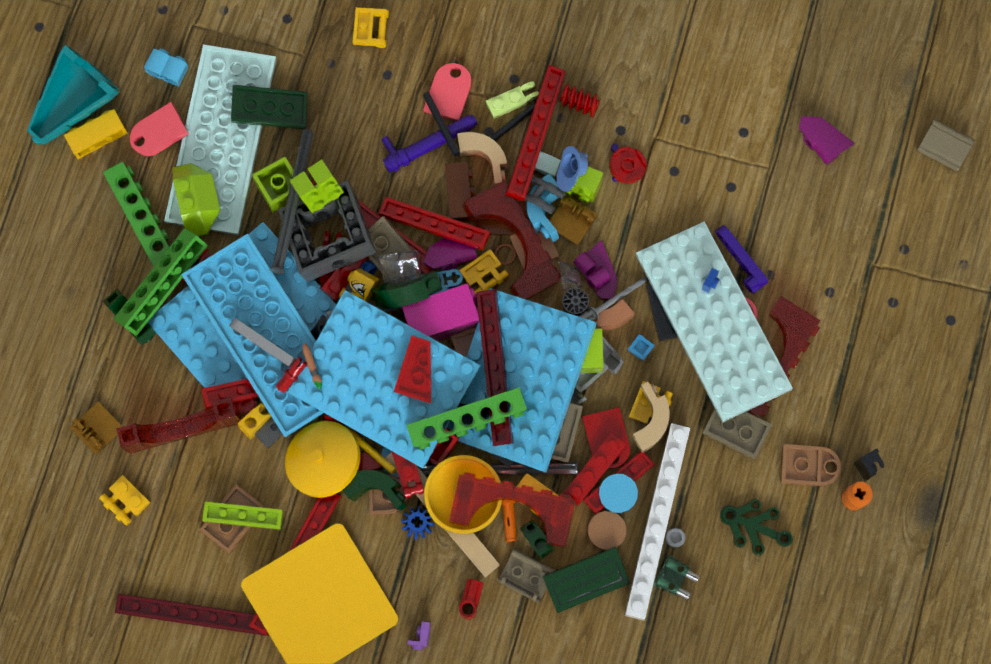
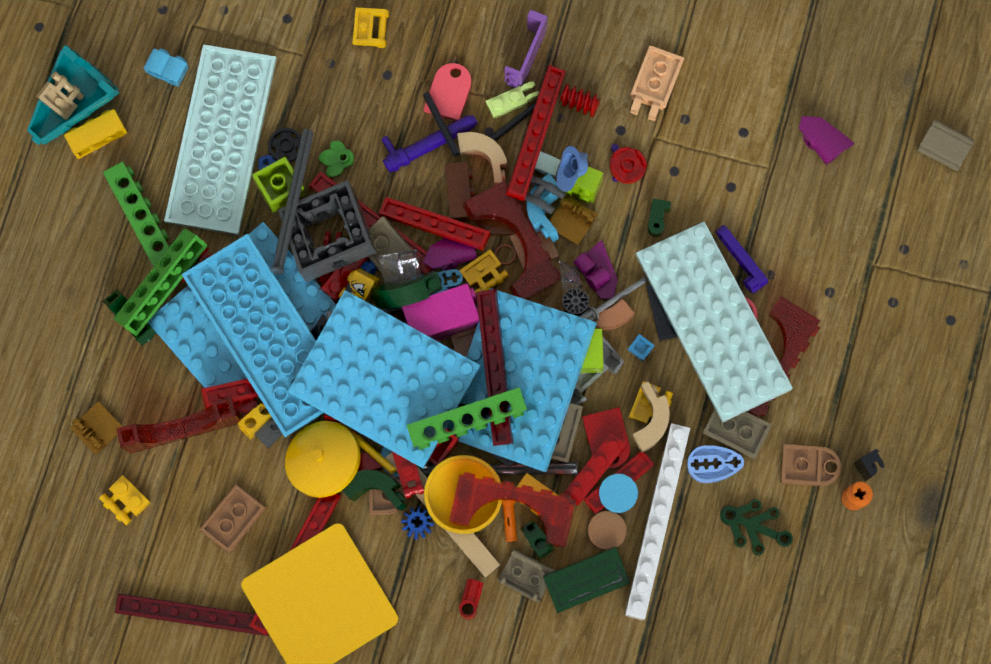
coral tile [130,102,189,156] -> none
lime wedge [172,163,221,237] -> none
lime plate [202,502,283,530] -> none
light grey beam [229,318,296,368] -> none
dark green tile [230,85,308,129] -> none
red axle [276,357,307,393] -> none
lime piece [289,159,344,213] -> none
nougat piece [302,344,322,389] -> none
red wing [394,336,431,404] -> none
medium lavender bracket [407,622,431,650] -> none
clear green piece [653,555,699,599] -> none
light grey tile [665,528,686,548] -> none
blue plate [702,268,720,293] -> none
none -> tan plate [36,72,84,120]
none -> blue plate [258,155,276,170]
none -> black wheel [268,128,301,162]
none -> bright green plate [318,141,354,177]
none -> medium lavender panel [504,10,548,88]
none -> light nougat tile [630,45,684,122]
none -> dark green leg [647,199,671,237]
none -> light blue piece [687,445,744,483]

